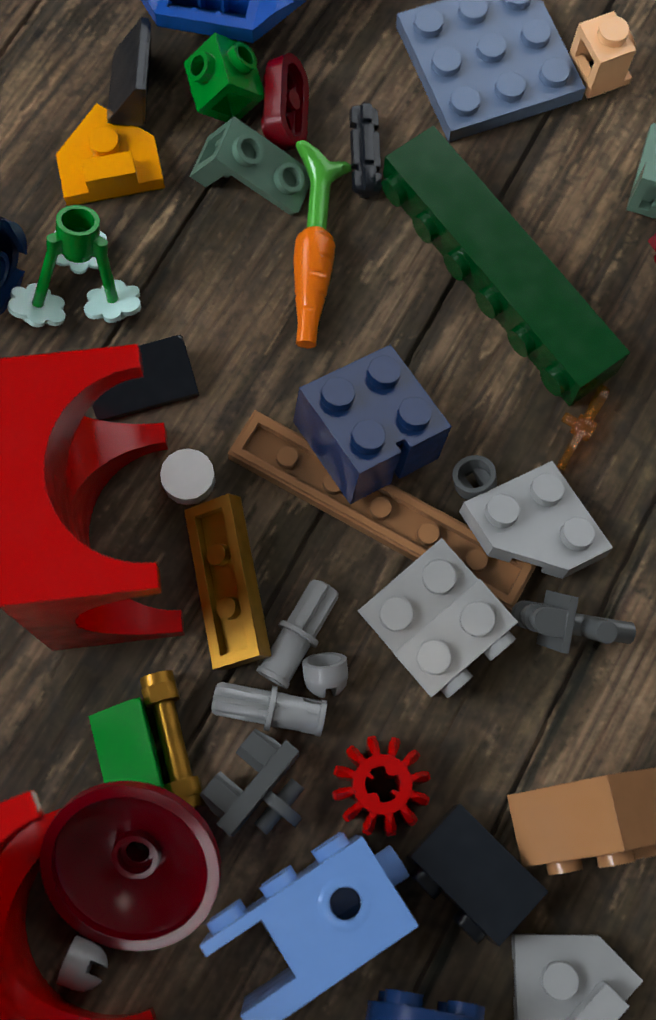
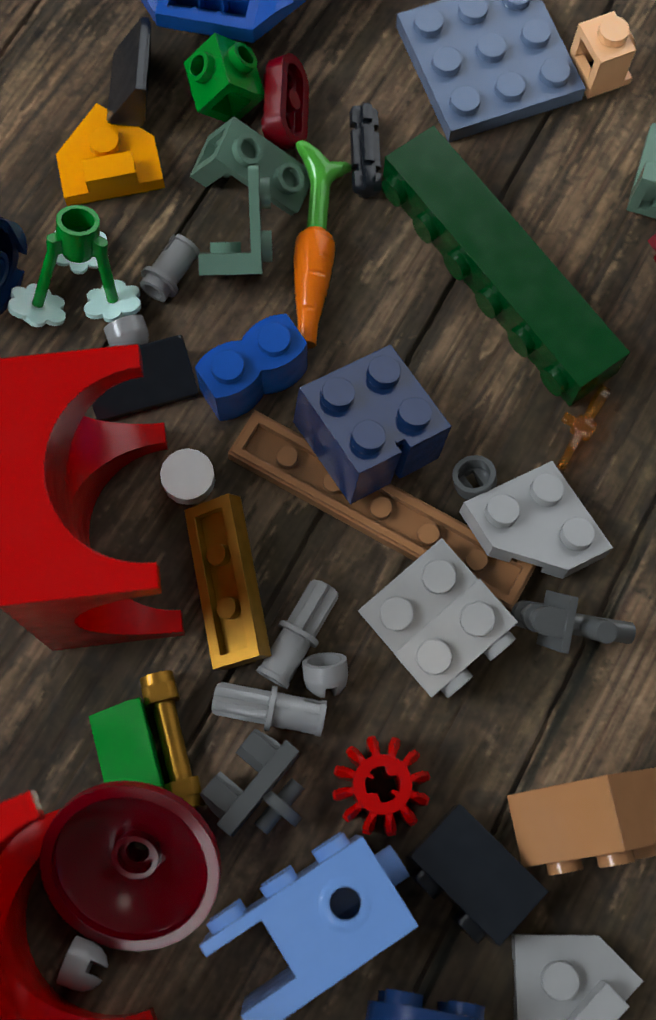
none -> light grey hinge [104,314,149,347]
none -> light grey pin [140,234,200,302]
none -> blue brick [195,314,307,421]
none -> sand green bracket [198,165,273,276]

